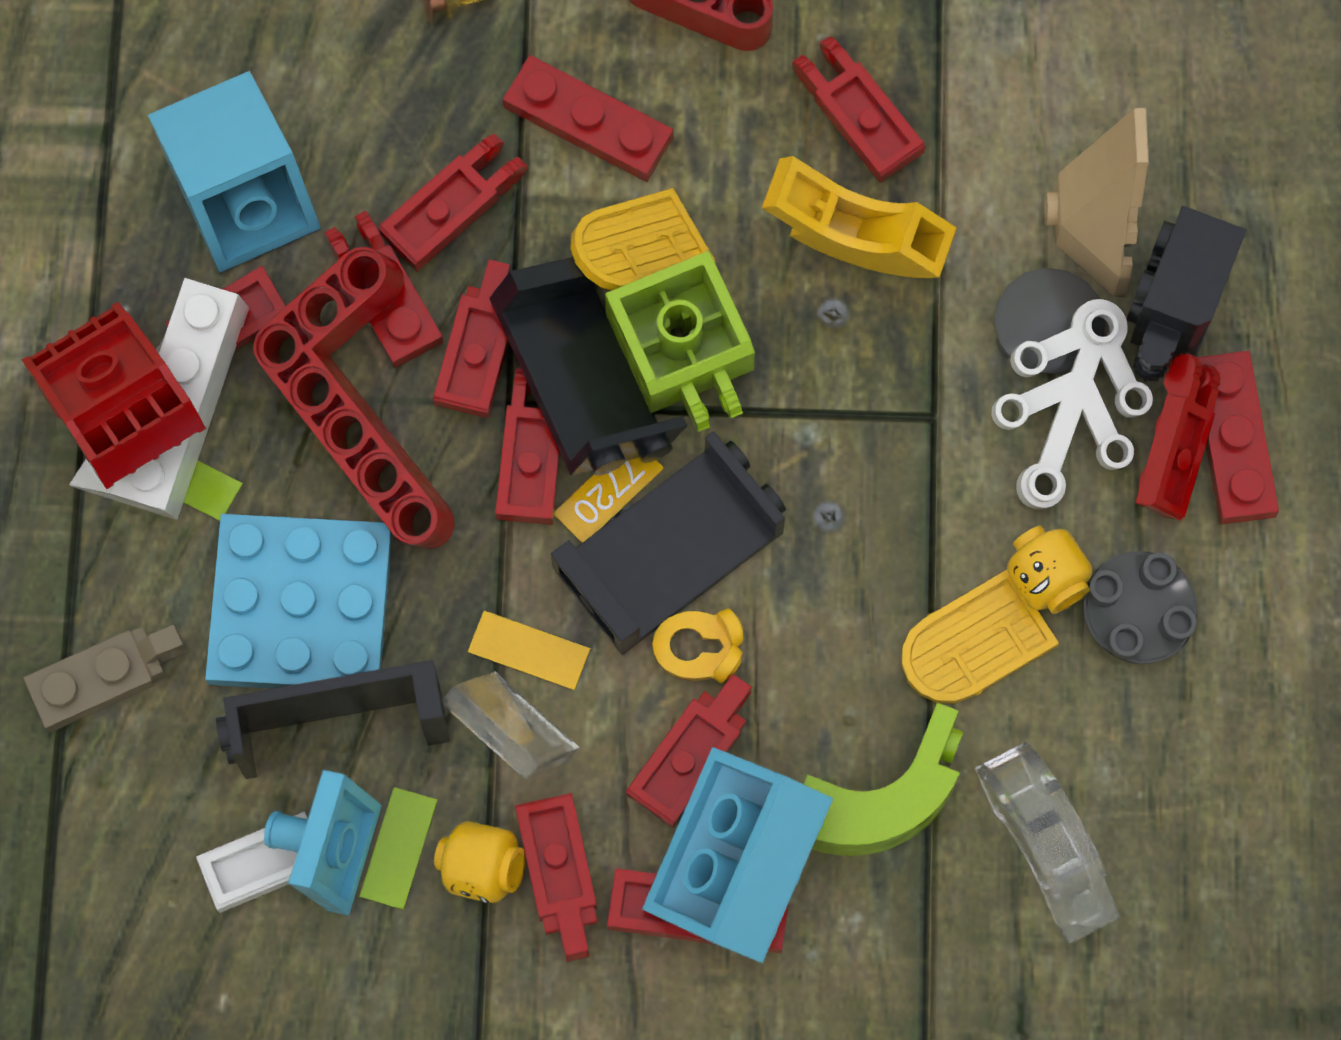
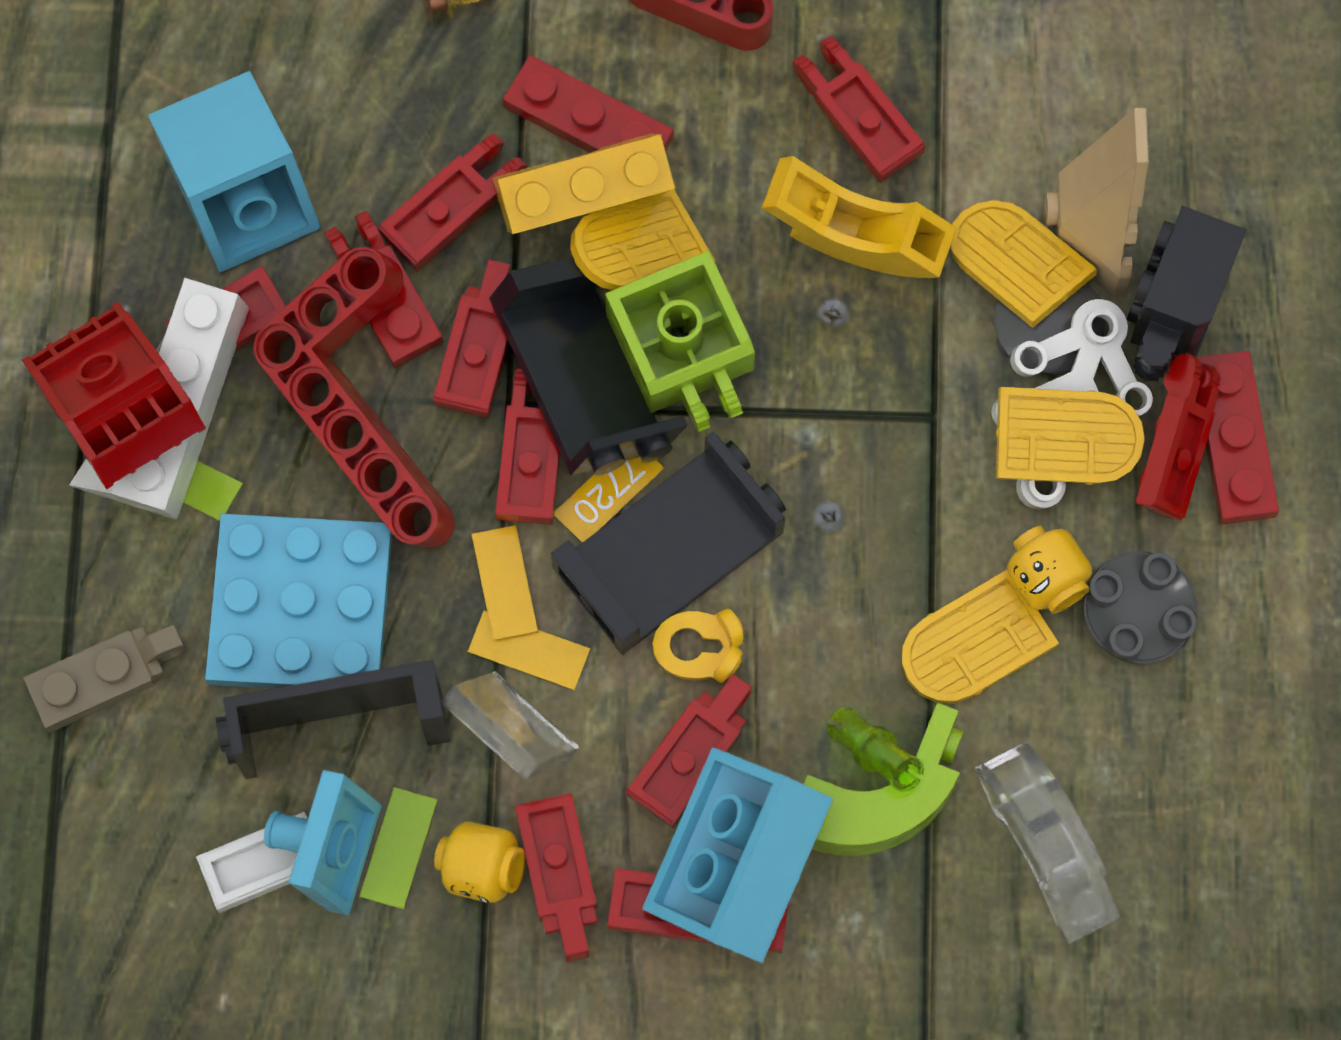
none -> yellow sticker [471,525,538,640]
none -> yellow arch [493,133,675,234]
none -> clear neon green pin [827,707,924,792]
none -> yellow window [950,200,1097,328]
none -> yellow window [996,387,1145,485]

